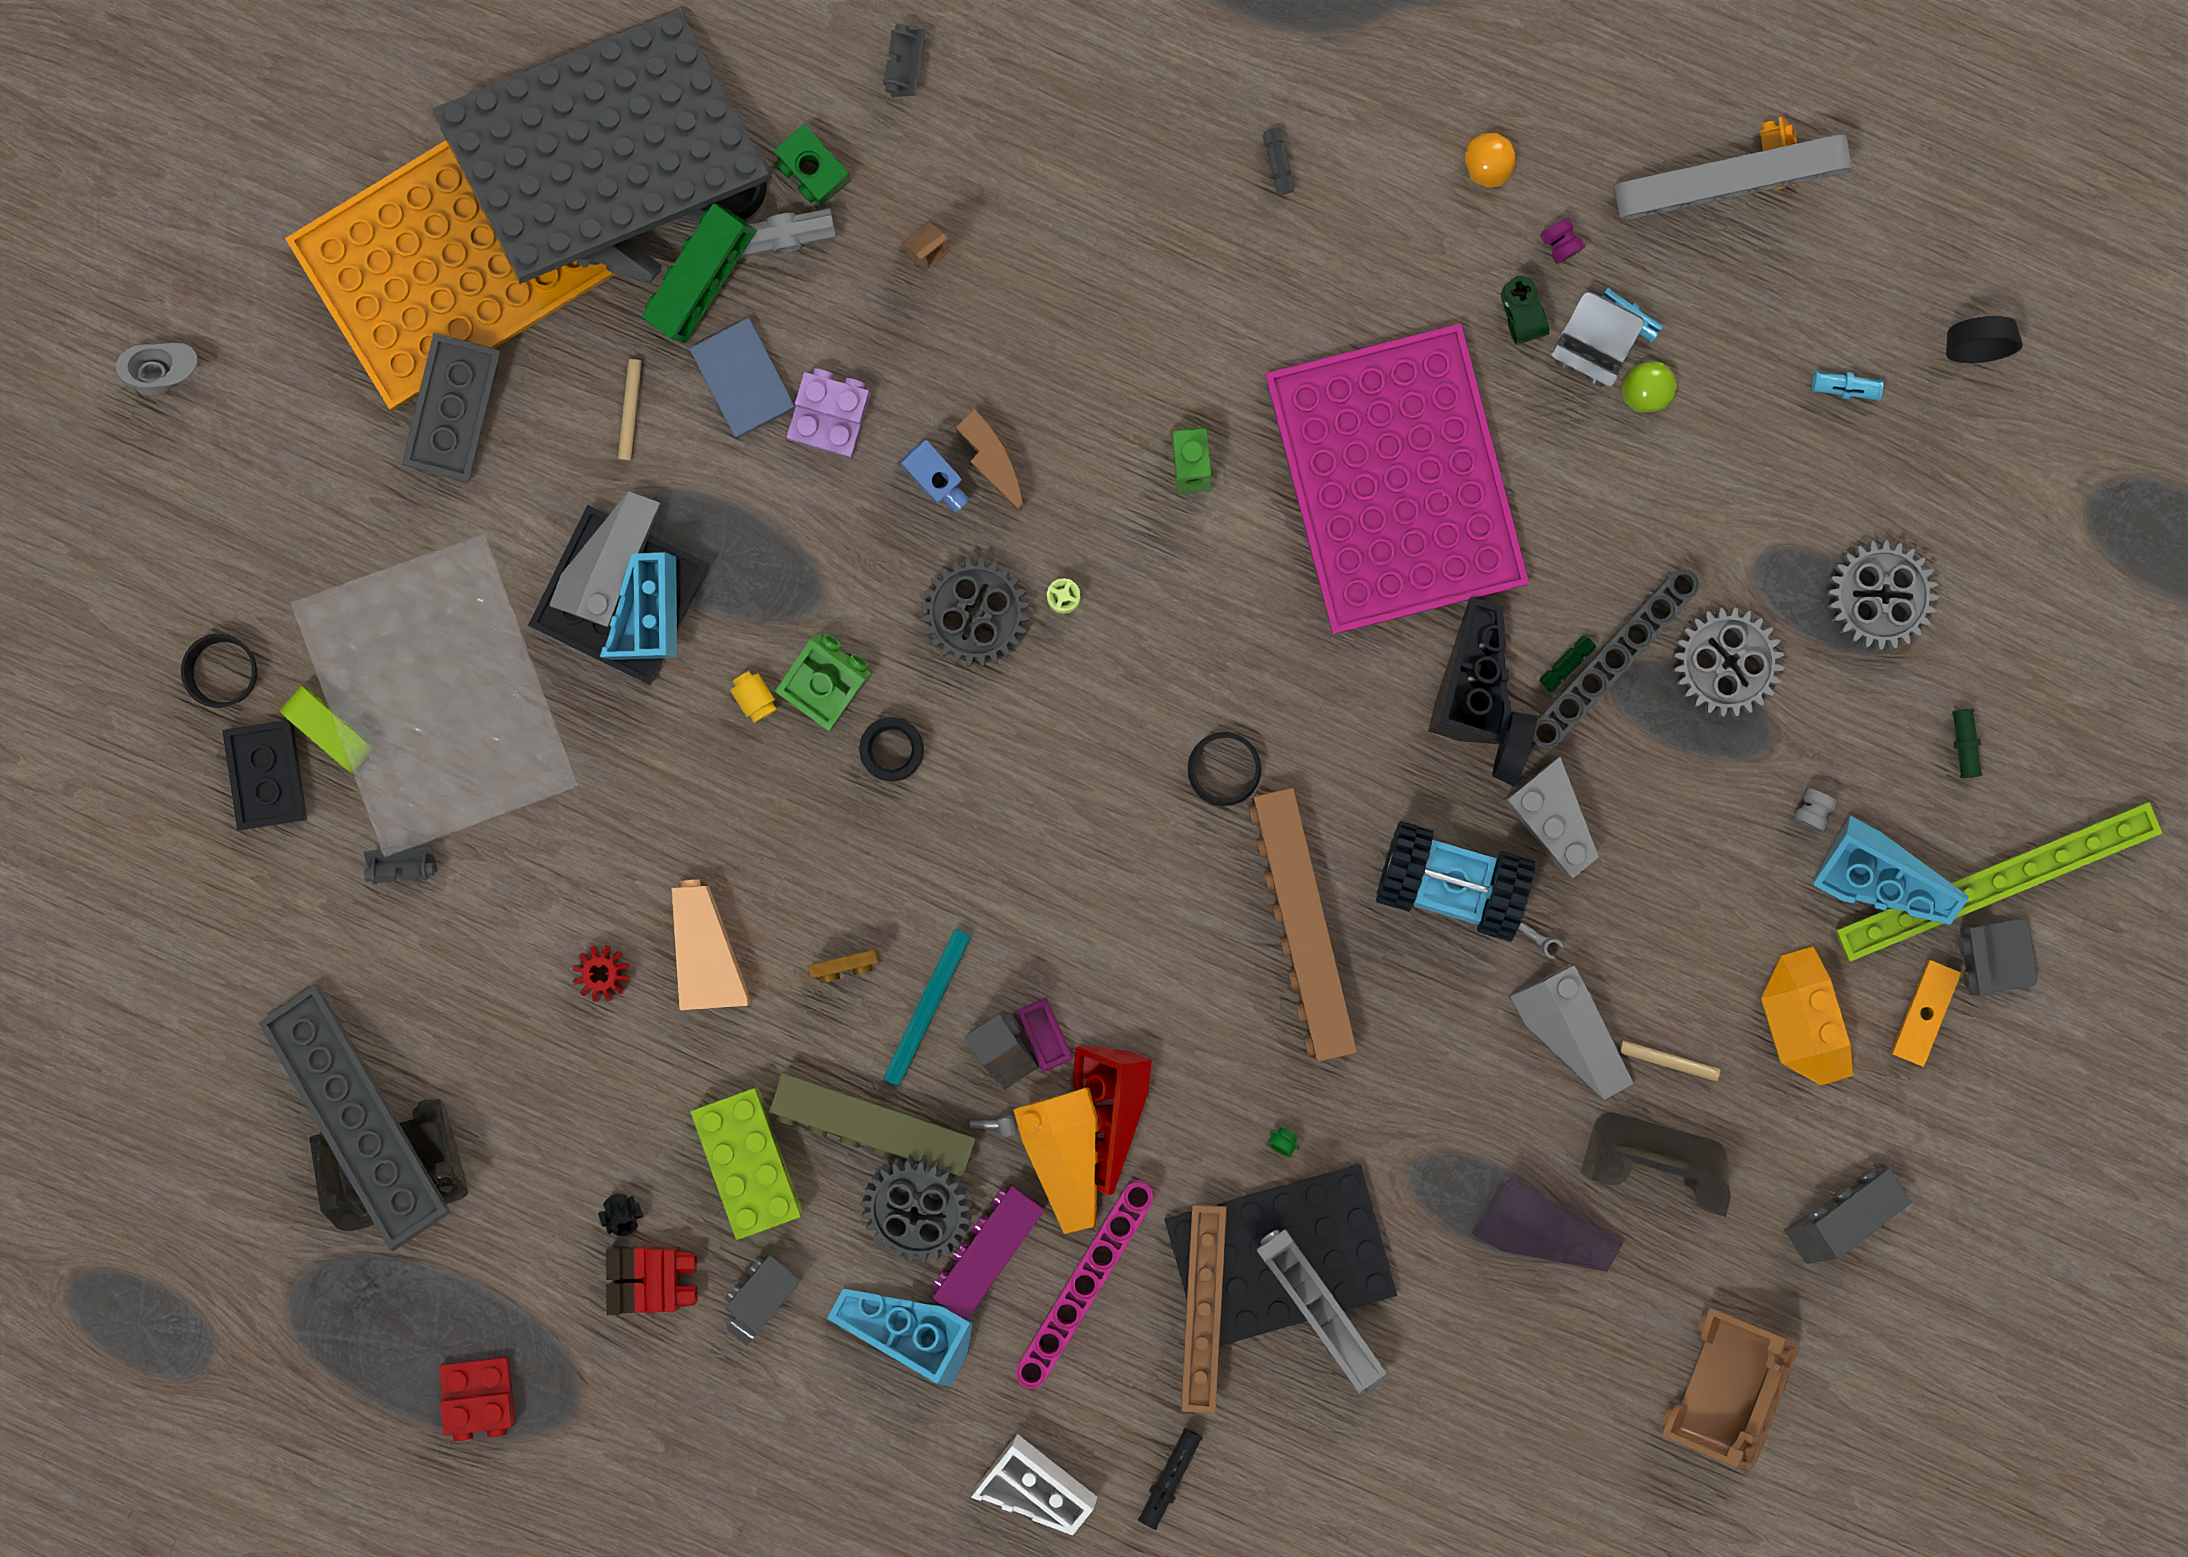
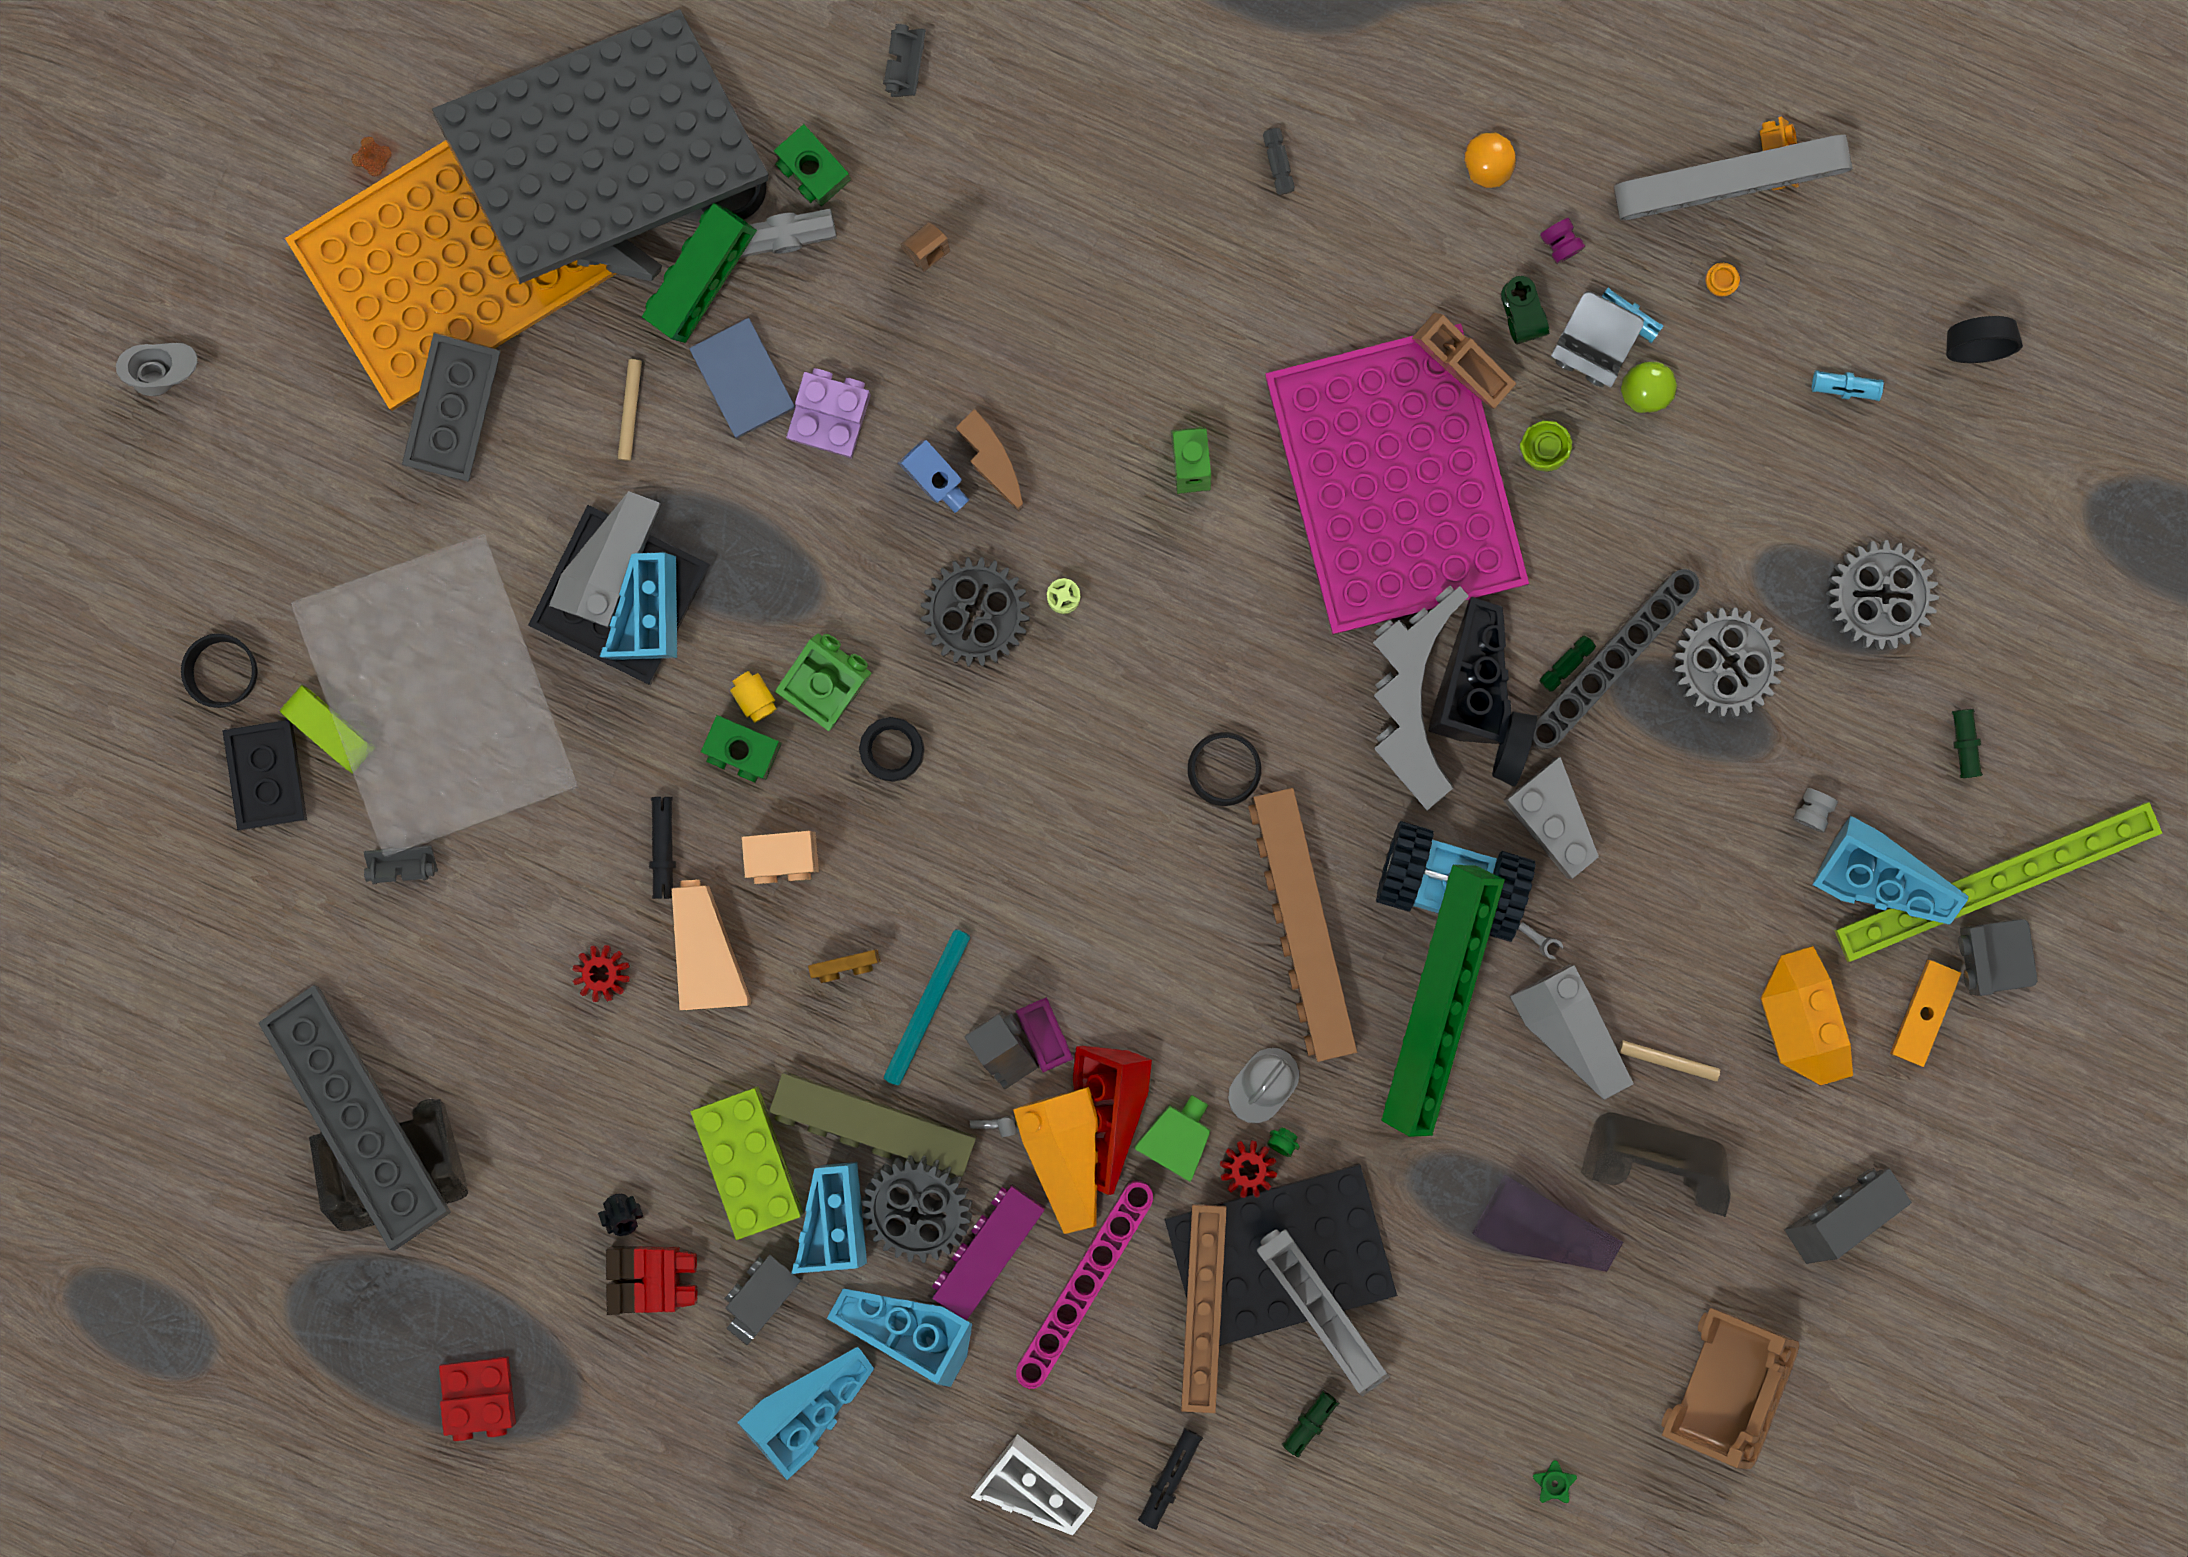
none -> clear orange plate [351,137,392,176]
none -> black pin [649,797,676,899]
none -> green brick [701,715,782,783]
none -> medium azure wedge [737,1347,874,1480]
none -> light nougat brick [742,831,819,884]
none -> medium azure wedge [791,1162,867,1274]
none -> bright green torso [1134,1095,1211,1182]
none -> red gear [1220,1140,1277,1198]
none -> light grey piece [1228,1048,1299,1123]
none -> dark green pin [1282,1390,1340,1458]
none -> light grey arch [1373,585,1469,810]
none -> green brick [1381,865,1505,1137]
none -> medium nougat slope [1412,313,1517,409]
none -> lime hair [1520,421,1572,472]
none -> green plate [1533,1460,1577,1503]
none -> light orange plate [1705,262,1740,297]

